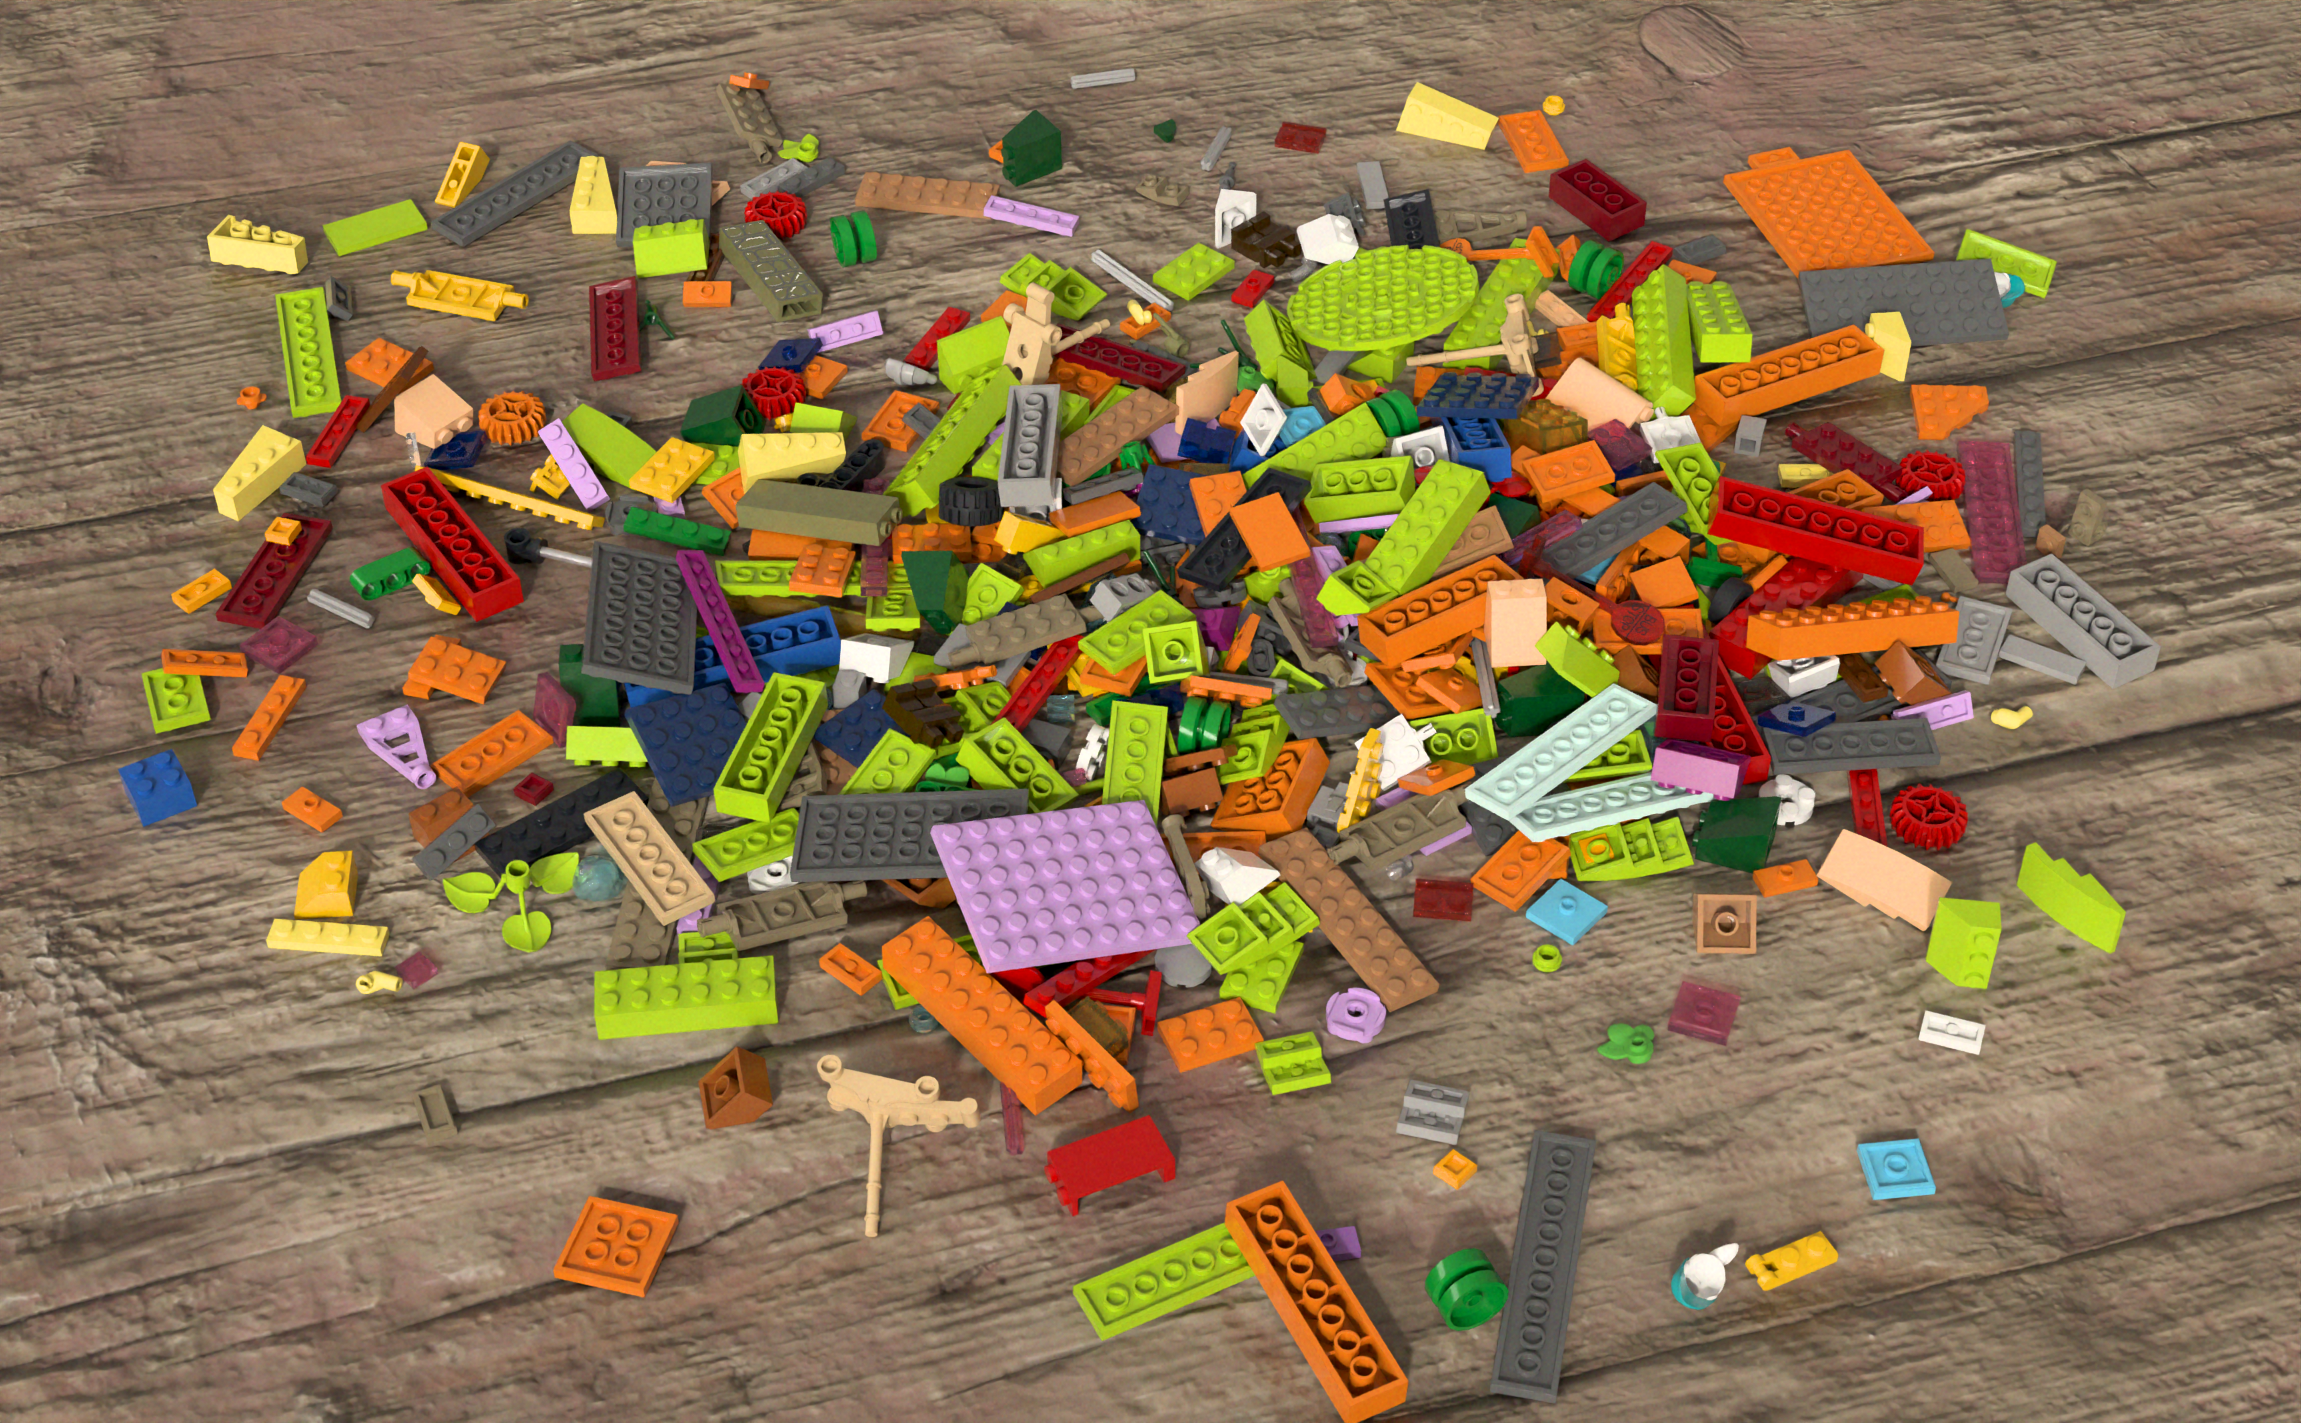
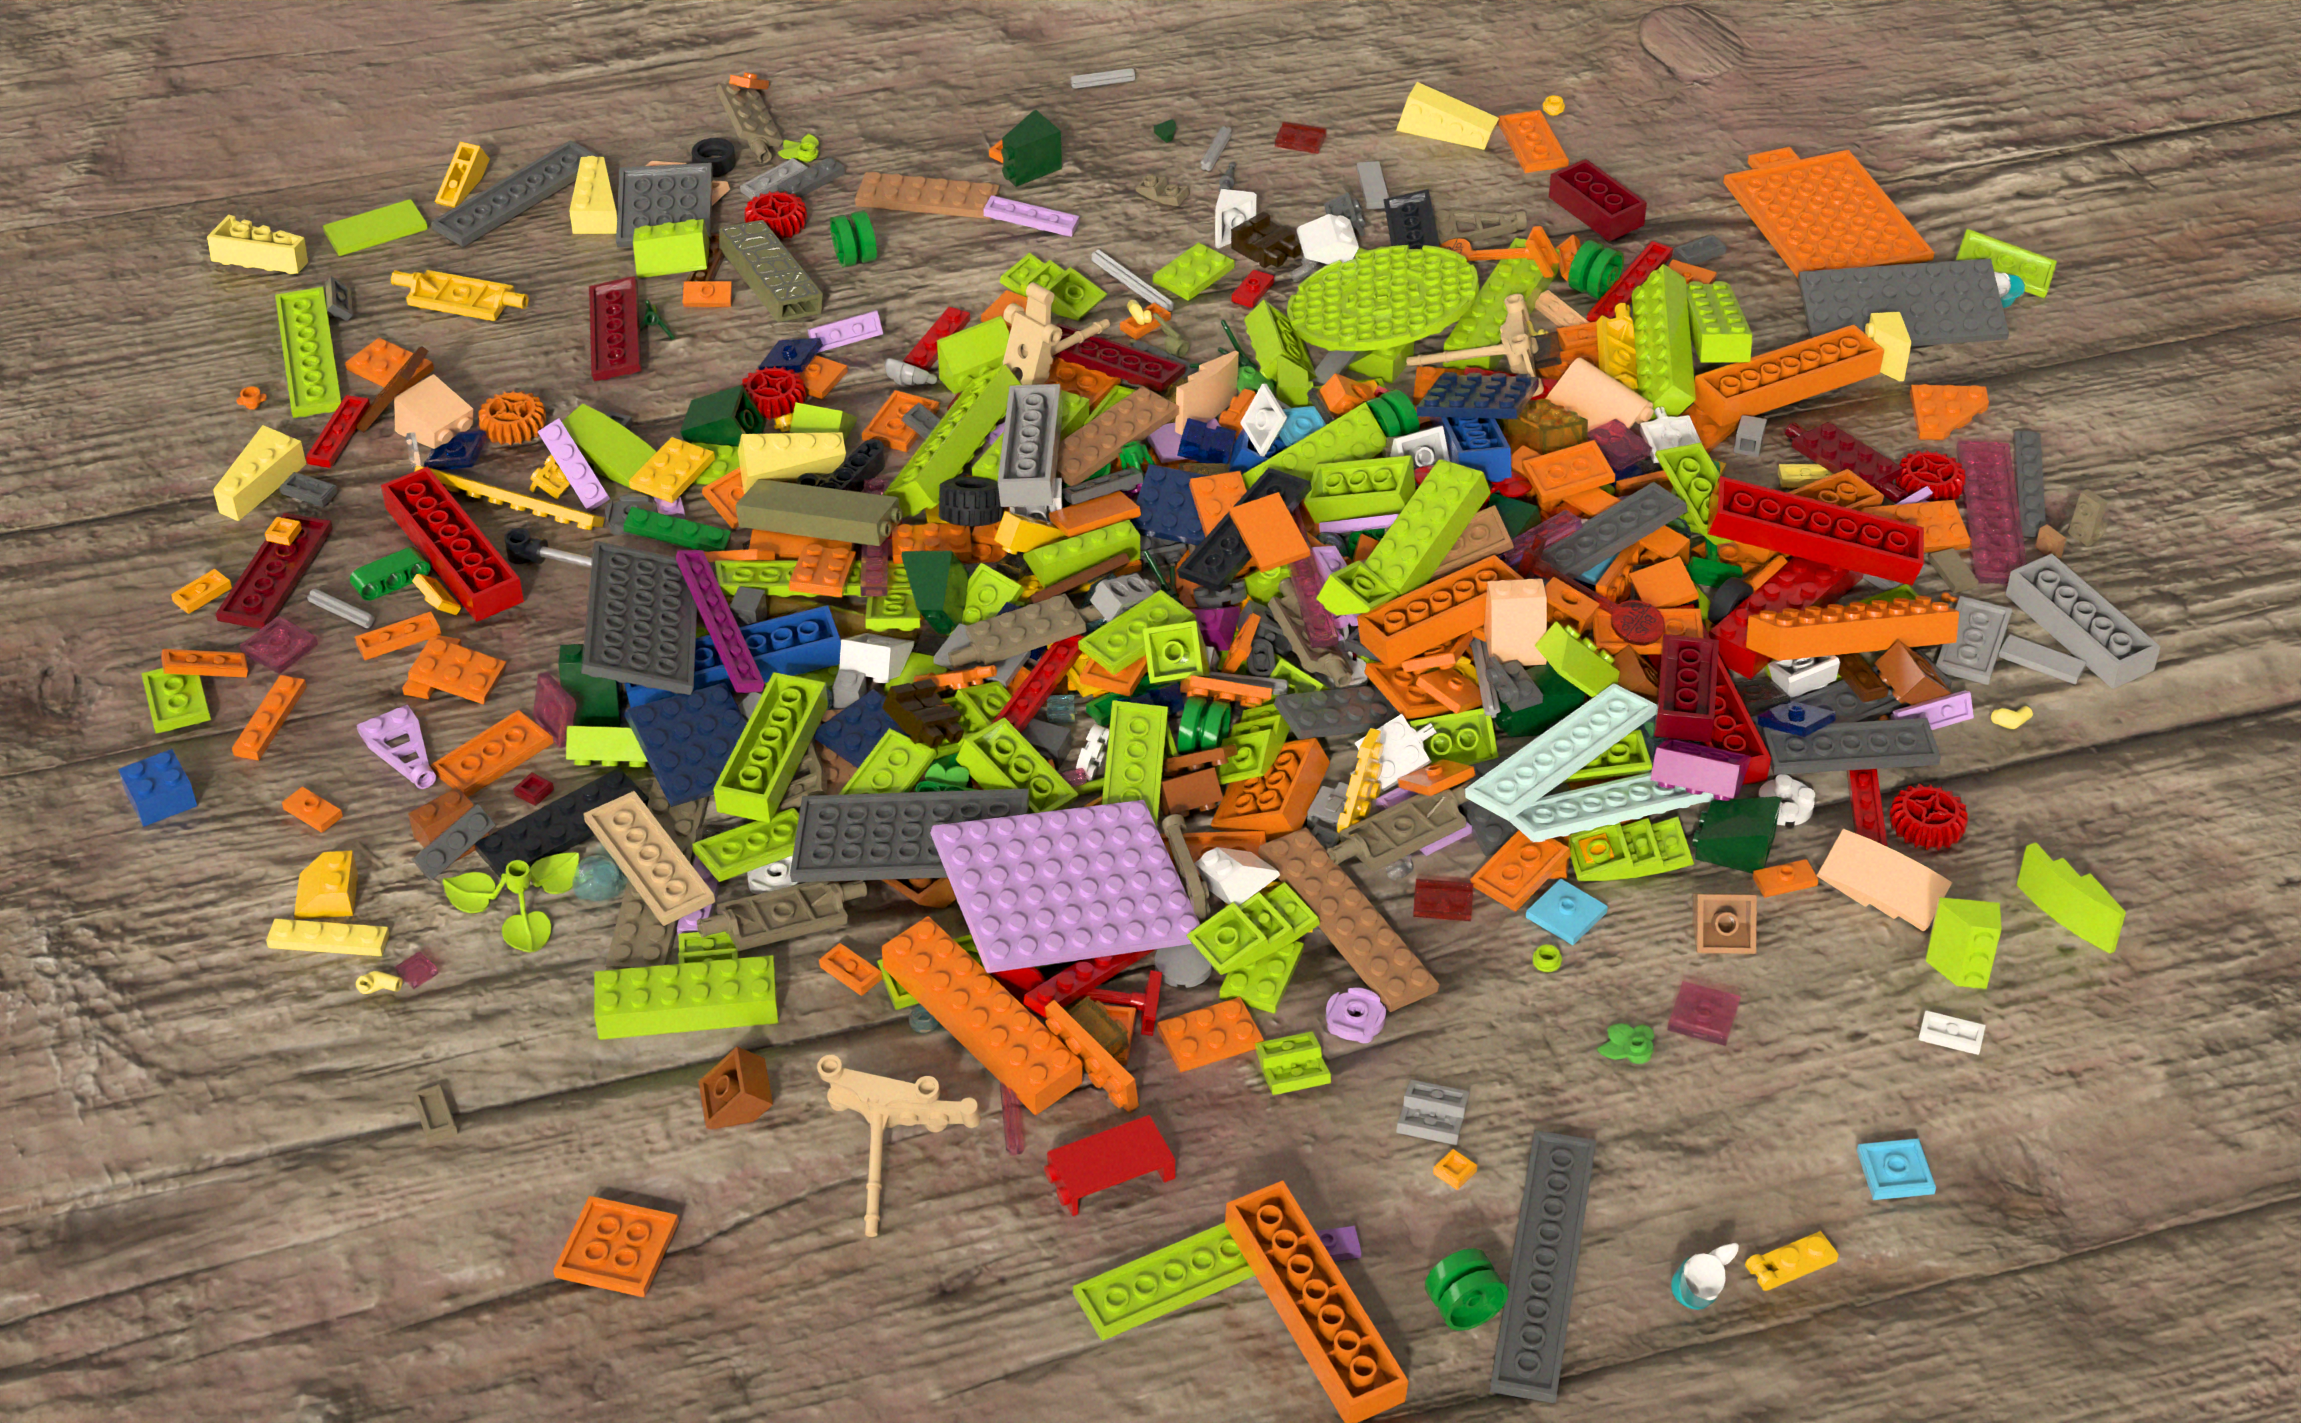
none -> orange plate [355,611,441,660]
none -> black tyre [691,138,736,176]
none -> orange tile [704,549,775,564]
none -> dark grey brick [729,586,768,627]
none -> dark grey bracket [1485,657,1543,712]

